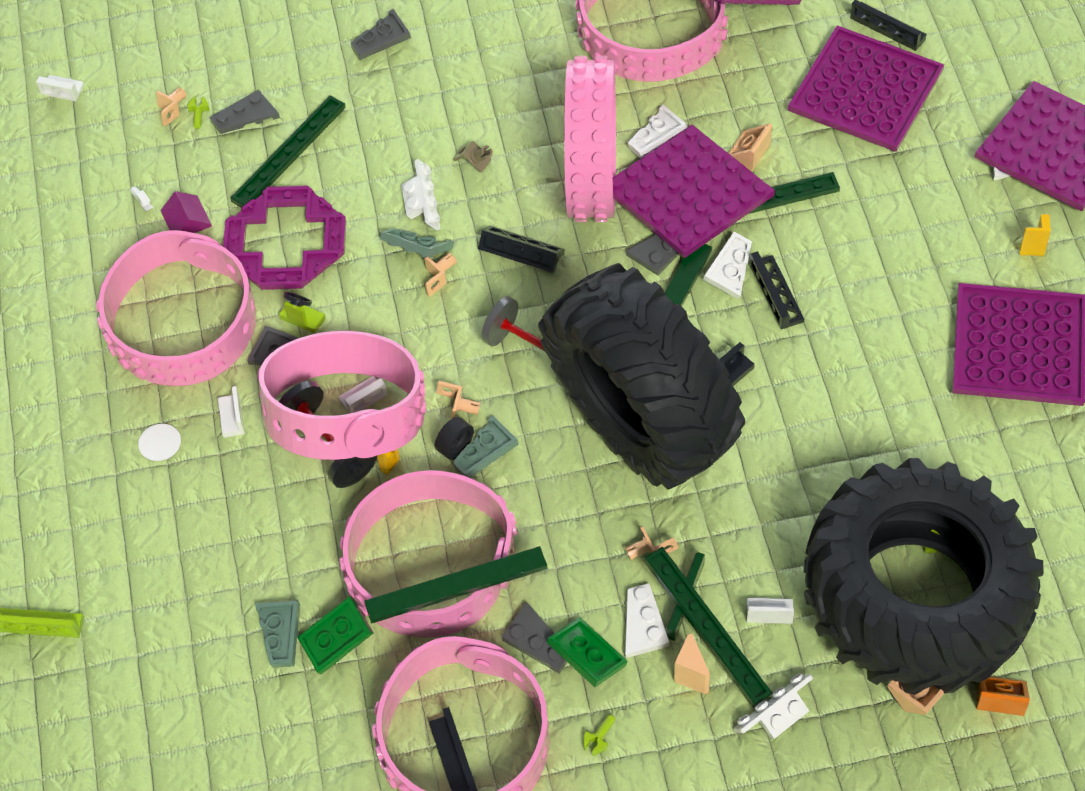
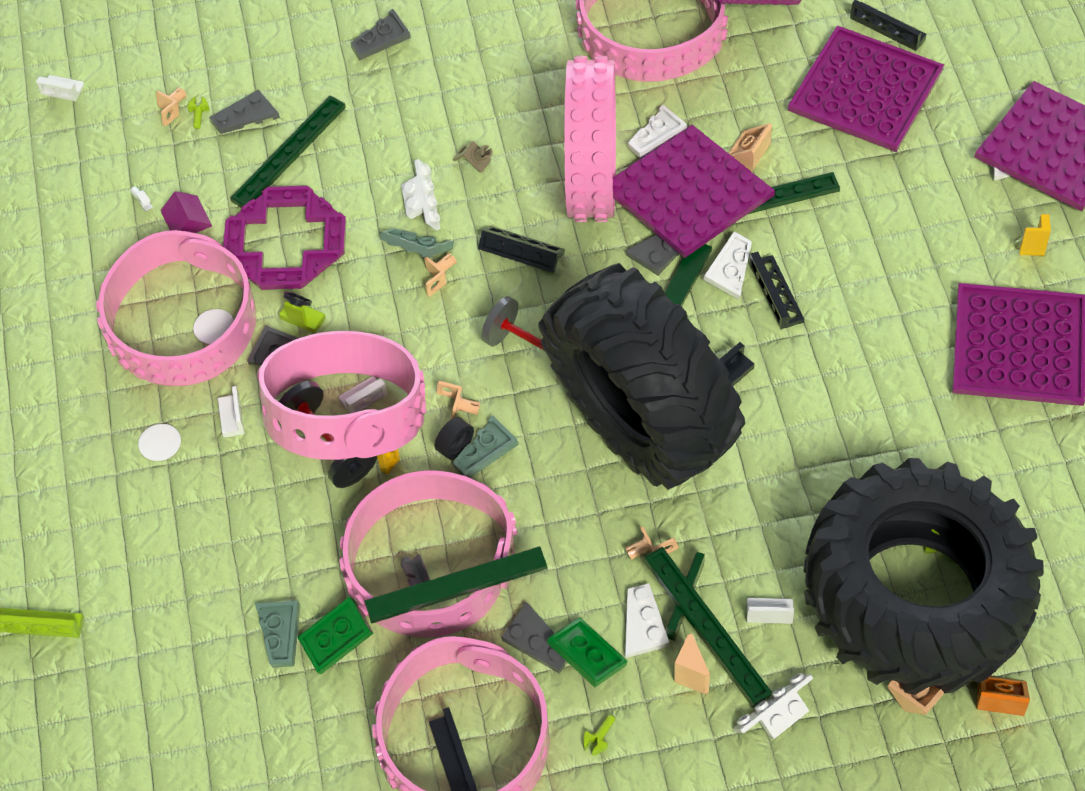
none -> white piece [193,309,234,344]
none -> dark grey hinge [400,554,430,586]

